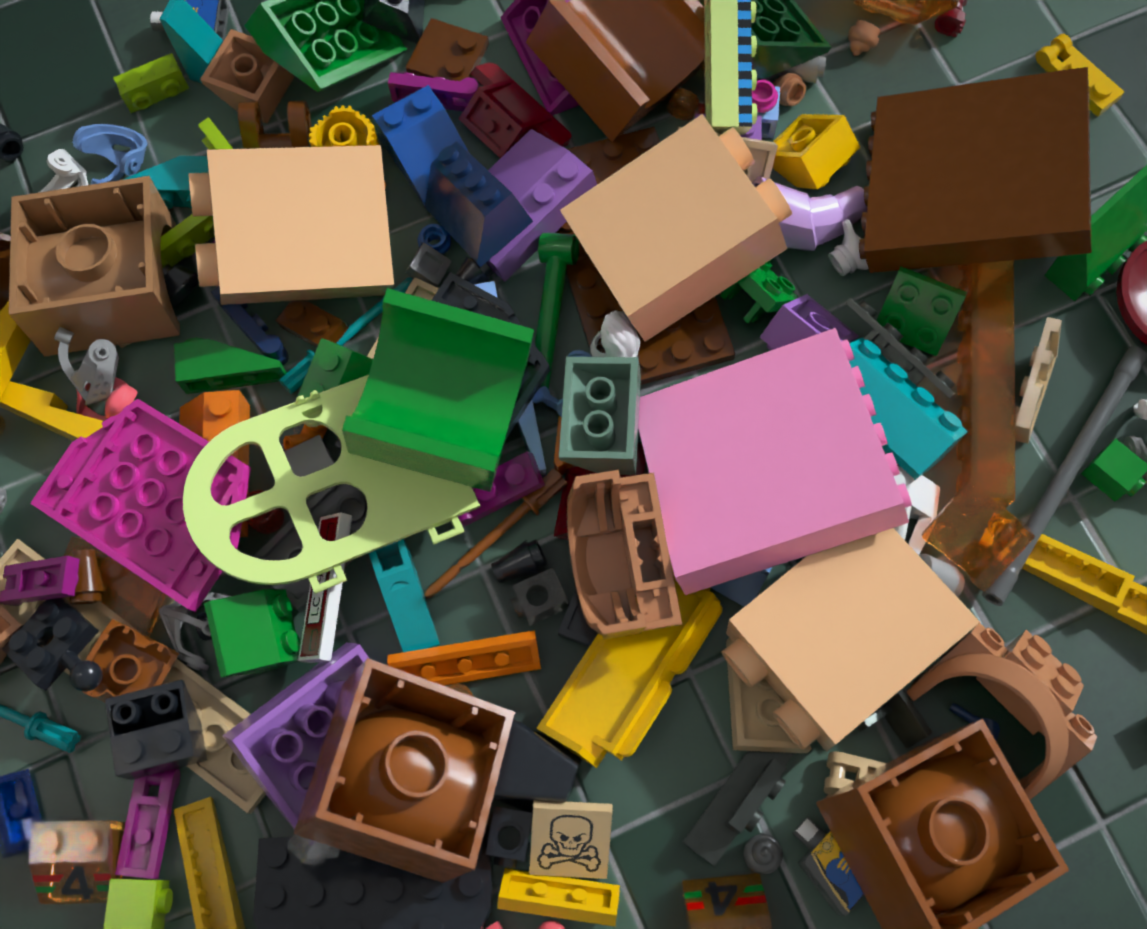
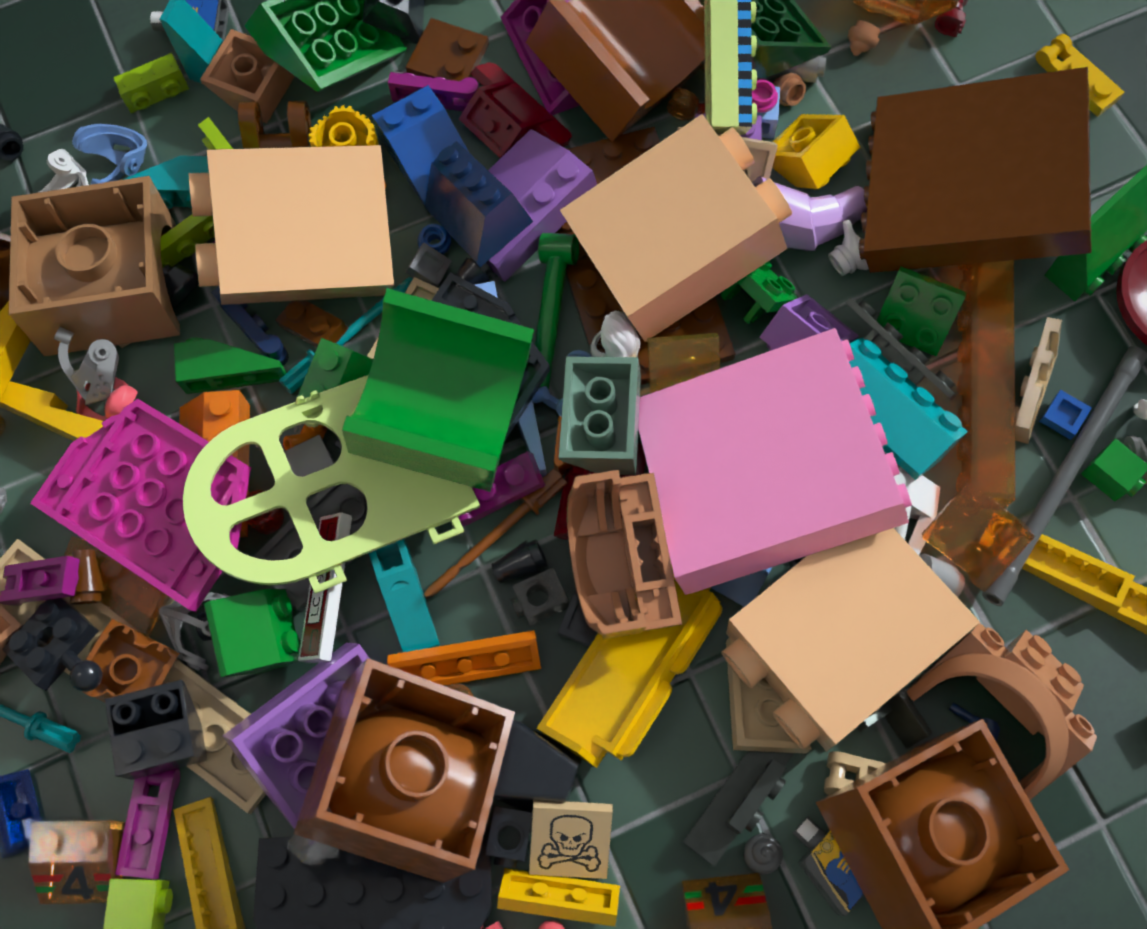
none -> clear yellow plate [647,333,720,393]
none -> blue plate [1039,389,1092,440]

